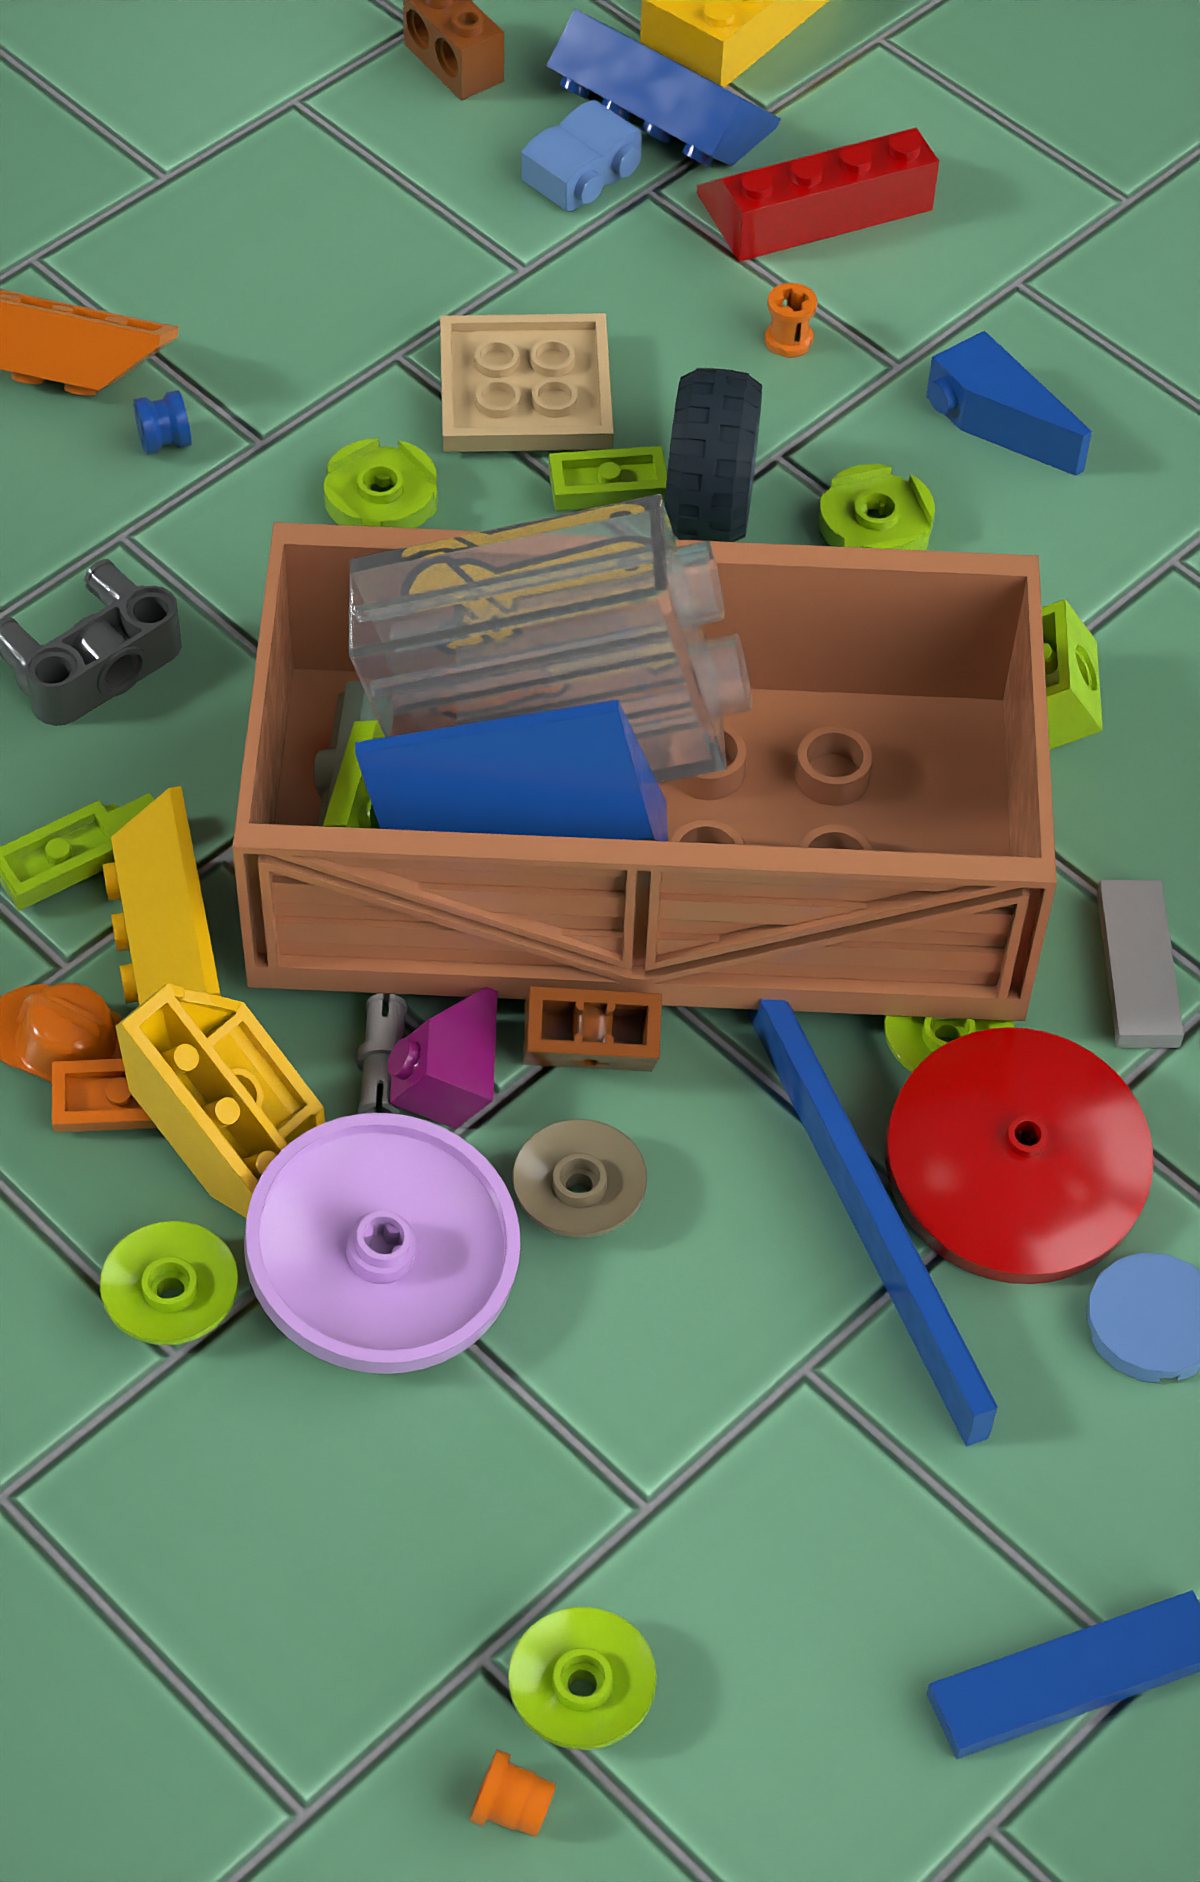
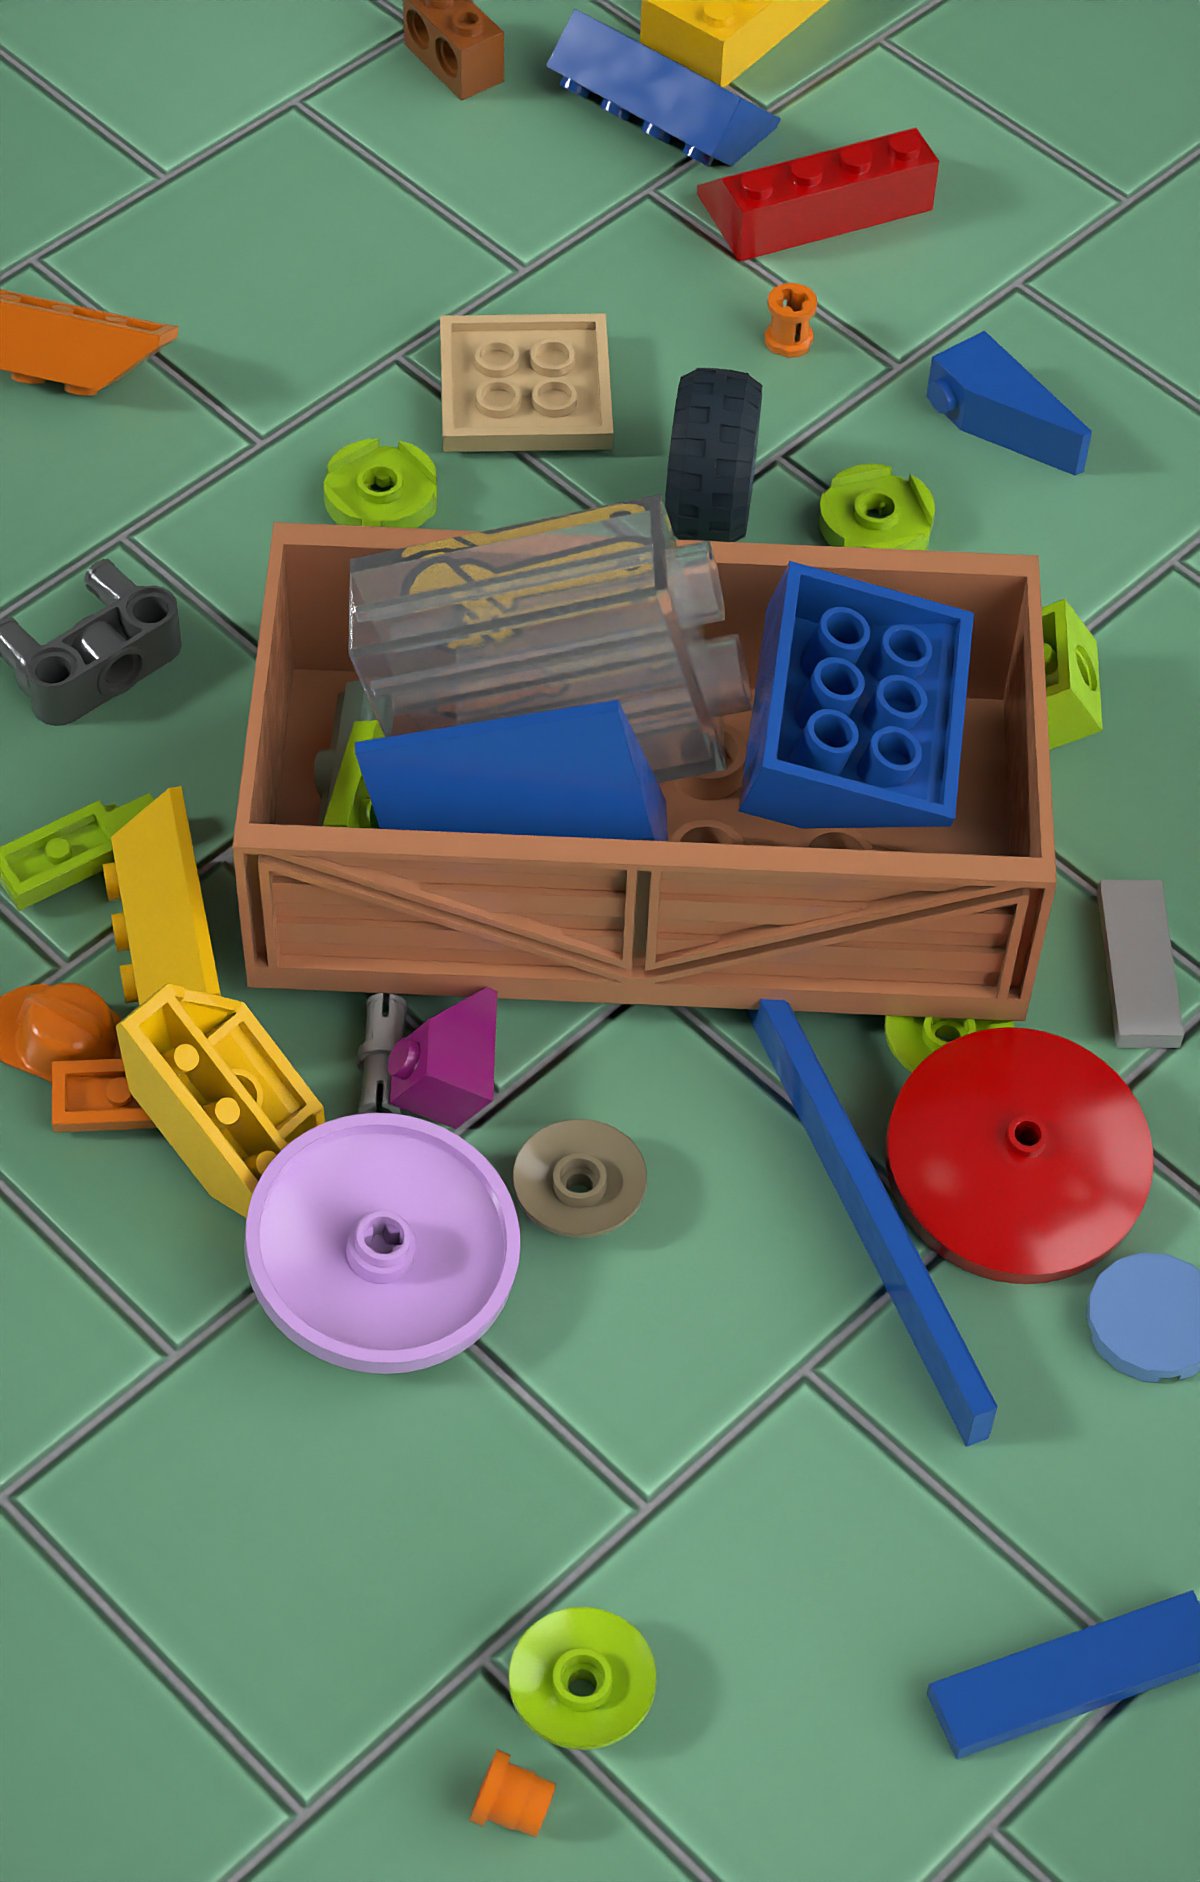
lime dish [100,1221,239,1345] -> none
blue wheel [133,390,192,455] -> none
medium blue brick [521,100,641,211] -> none
dark orange brick [522,986,662,1072] -> none
lime plate [549,446,667,511] -> none
none -> blue slope [738,561,974,829]

